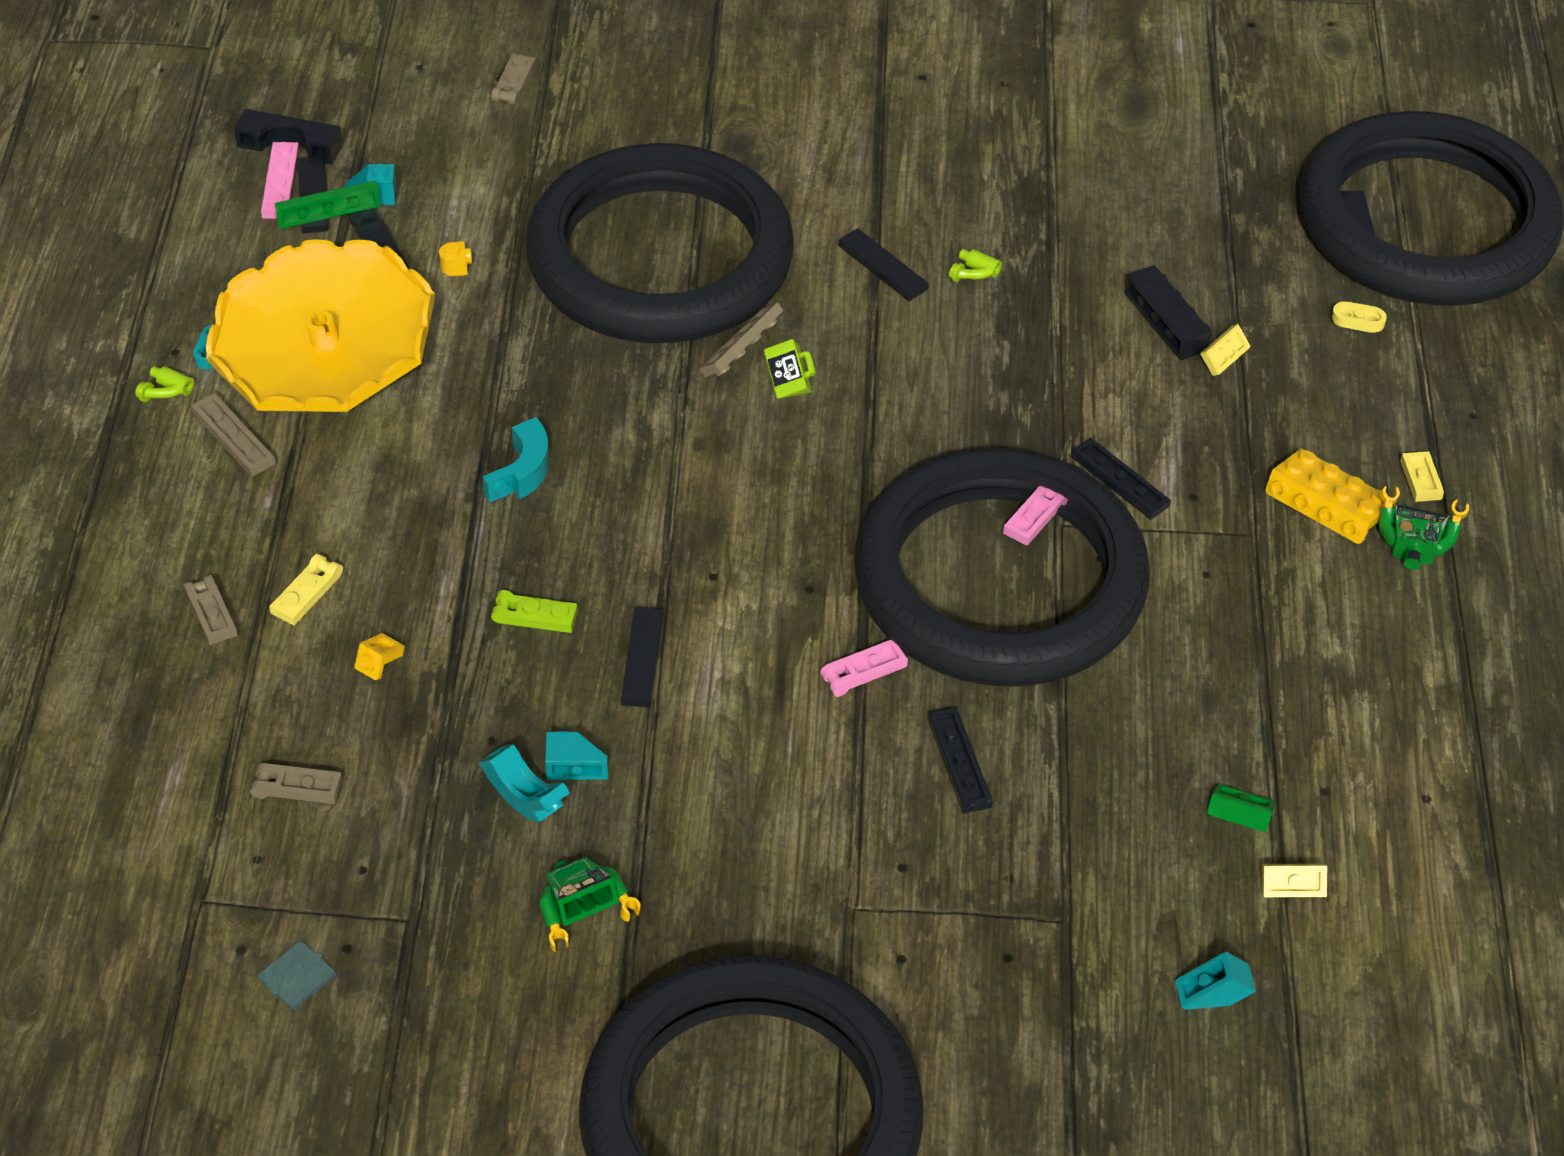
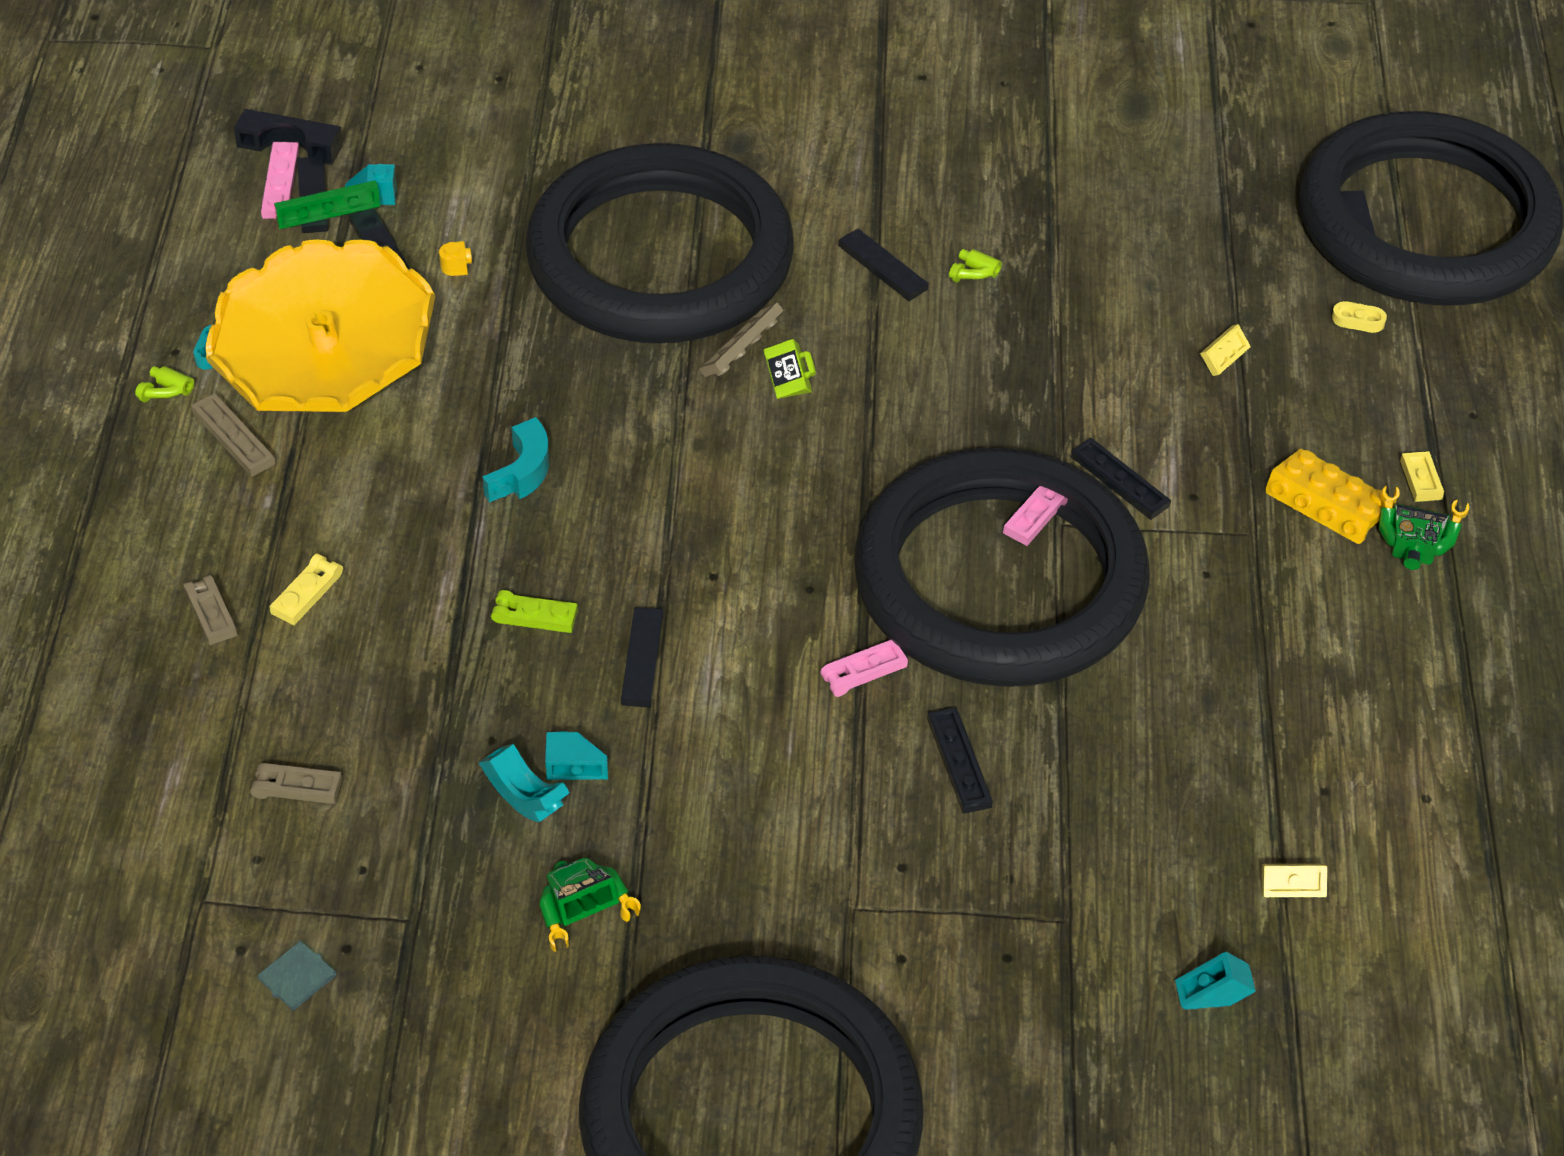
yellow bracket [355,633,405,680] -> none
dark tan plate [491,54,536,106] -> none
black brick [1125,265,1212,361] -> none
green slope [1207,784,1276,832] -> none

